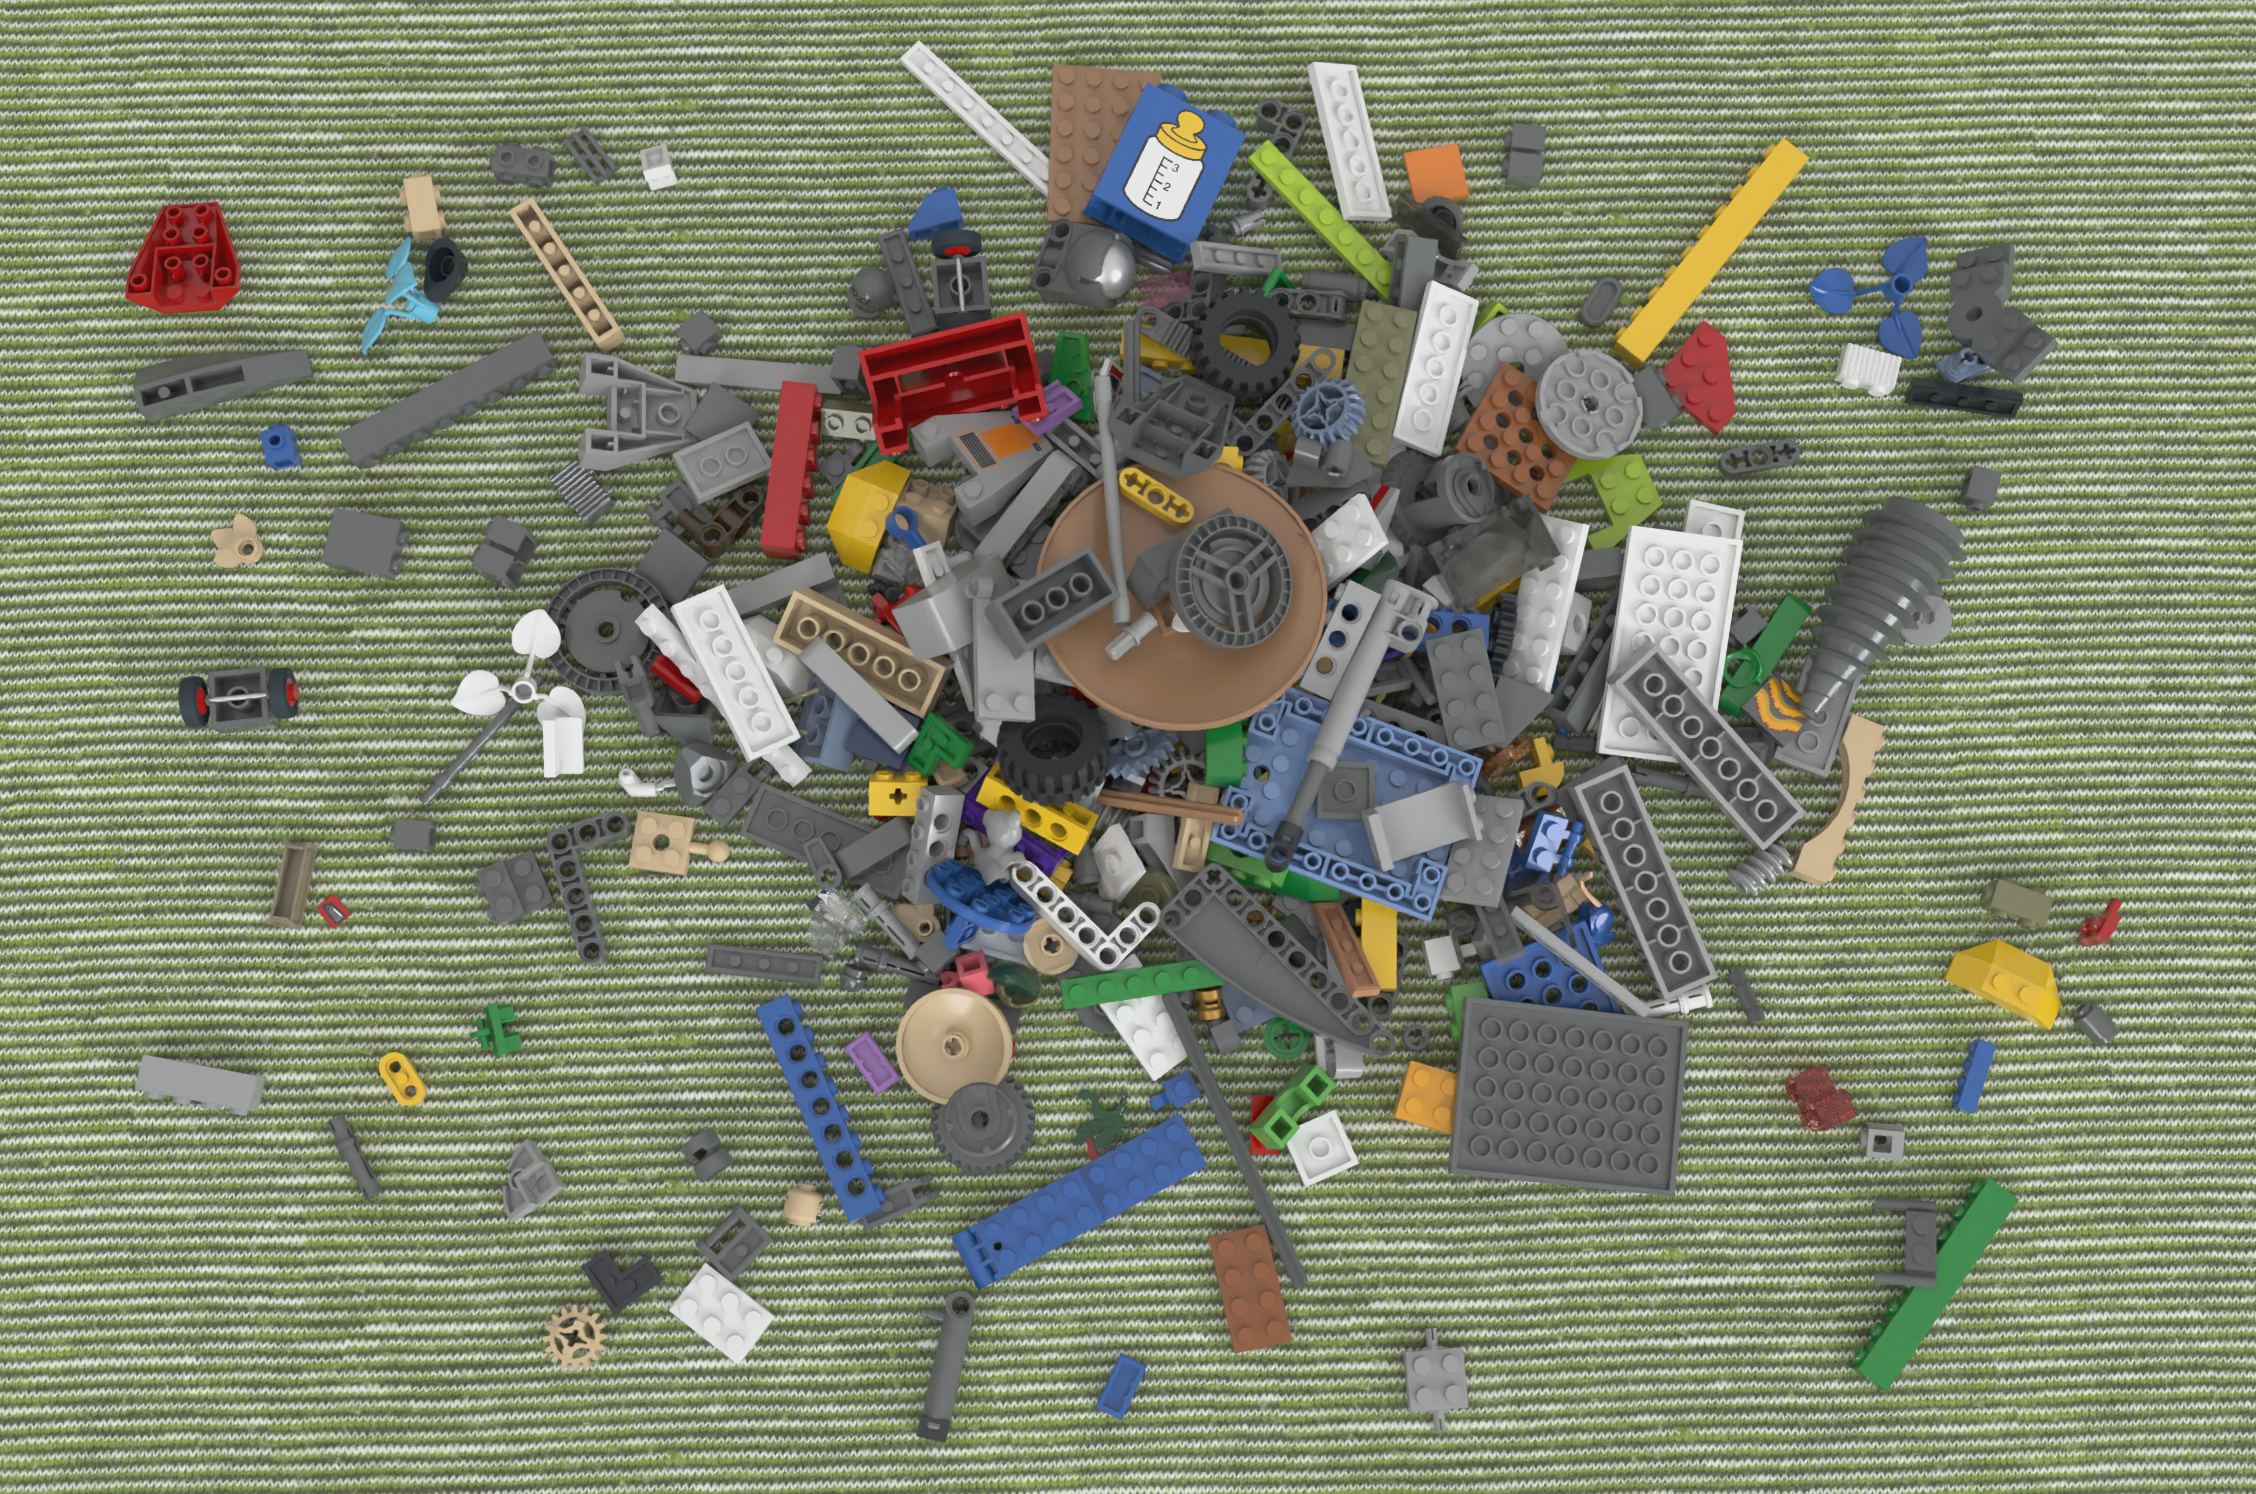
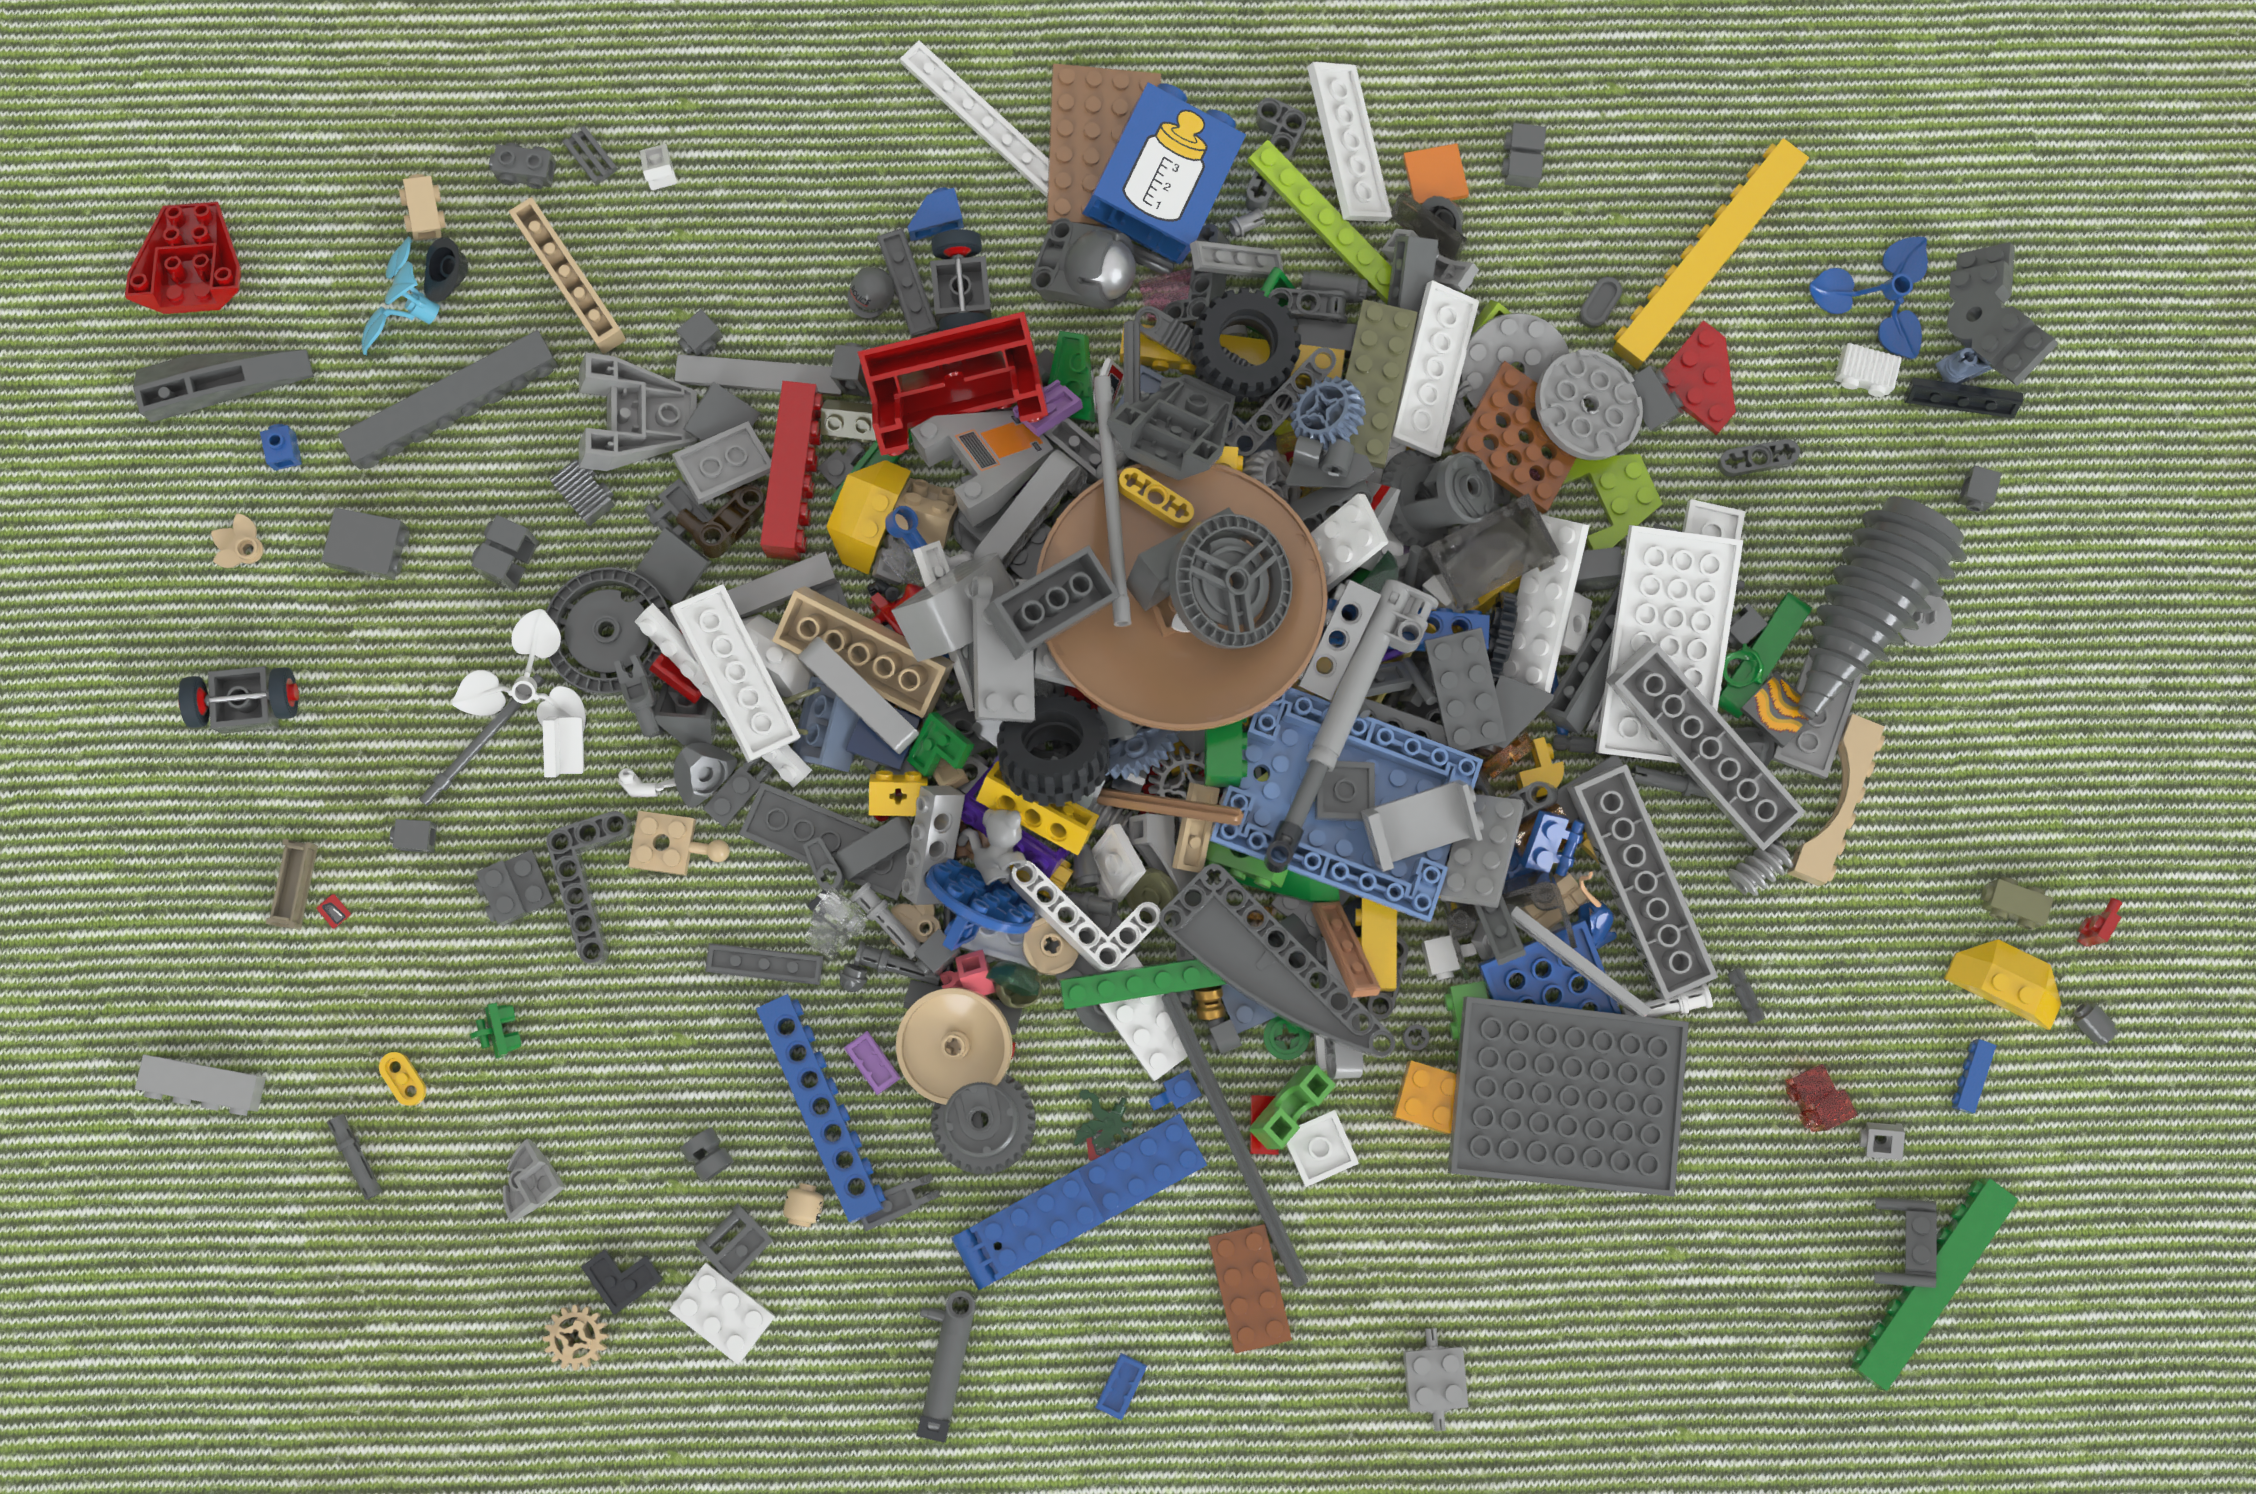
light grey axle [1105,611,1158,661] -> none

